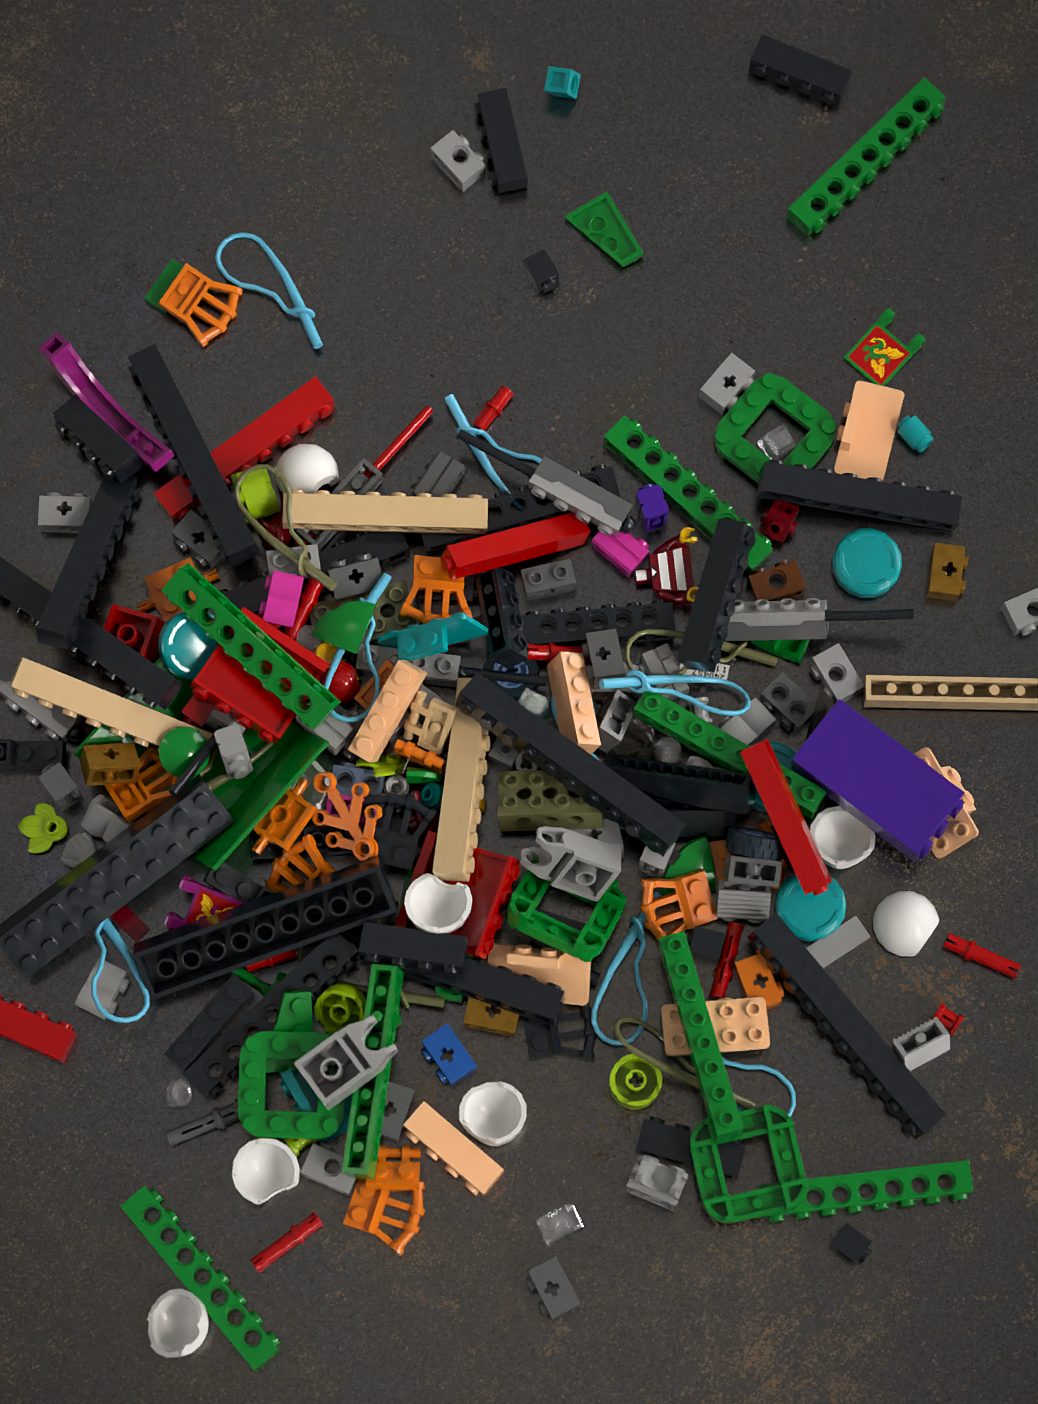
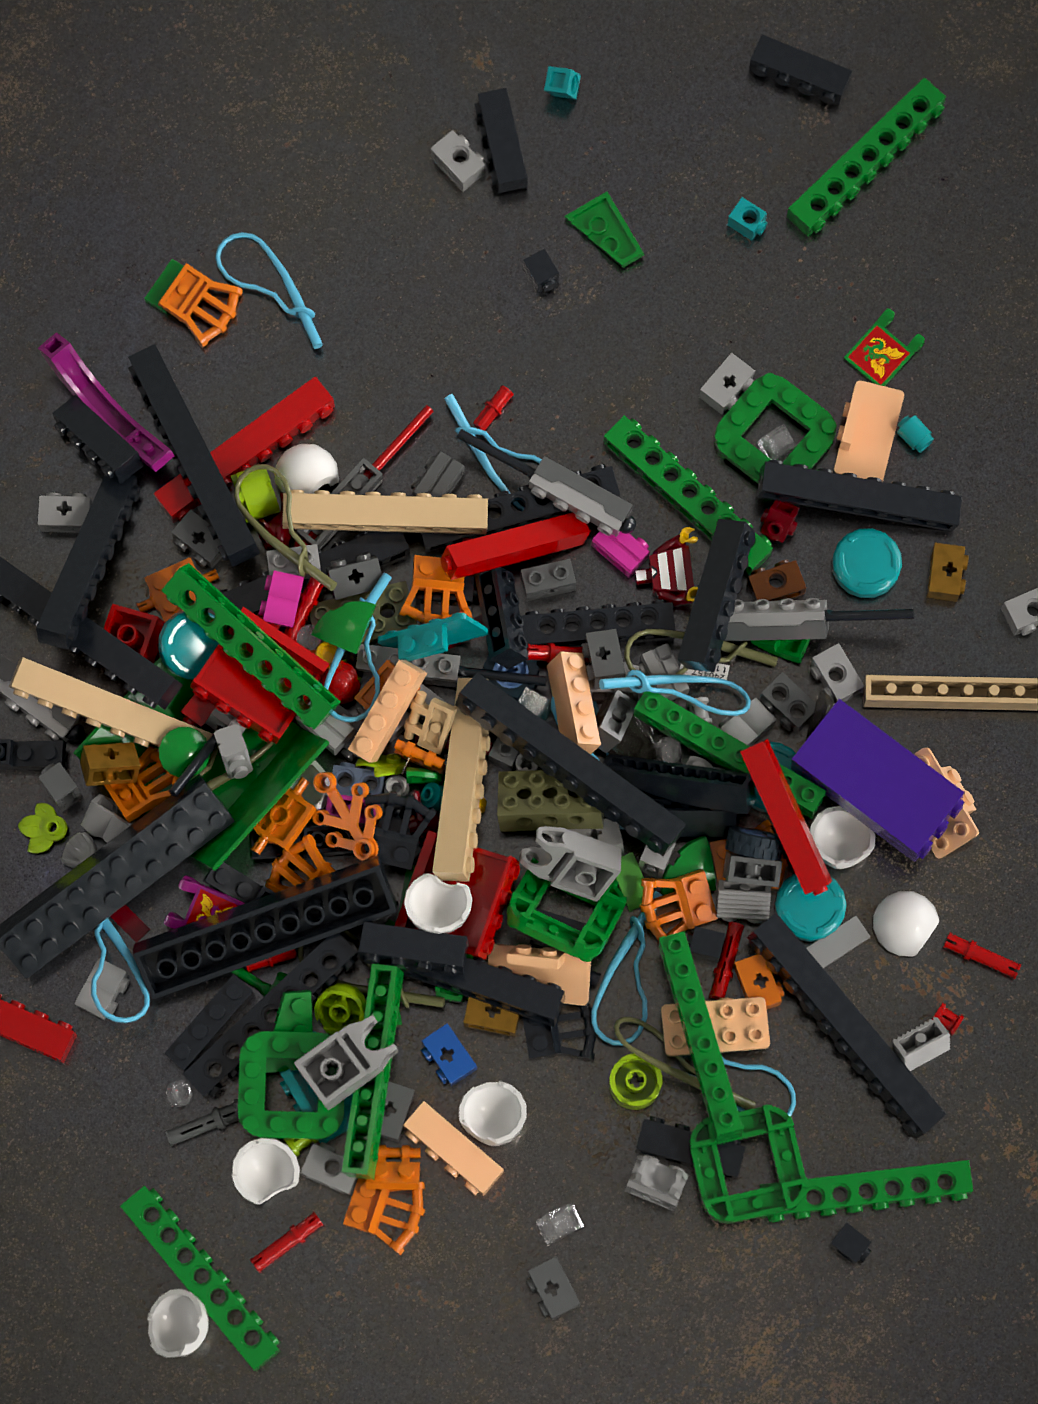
dark purple brick [635,484,669,533] -> none
none -> bright green slope [616,852,644,912]
none -> teal brick [727,197,768,241]

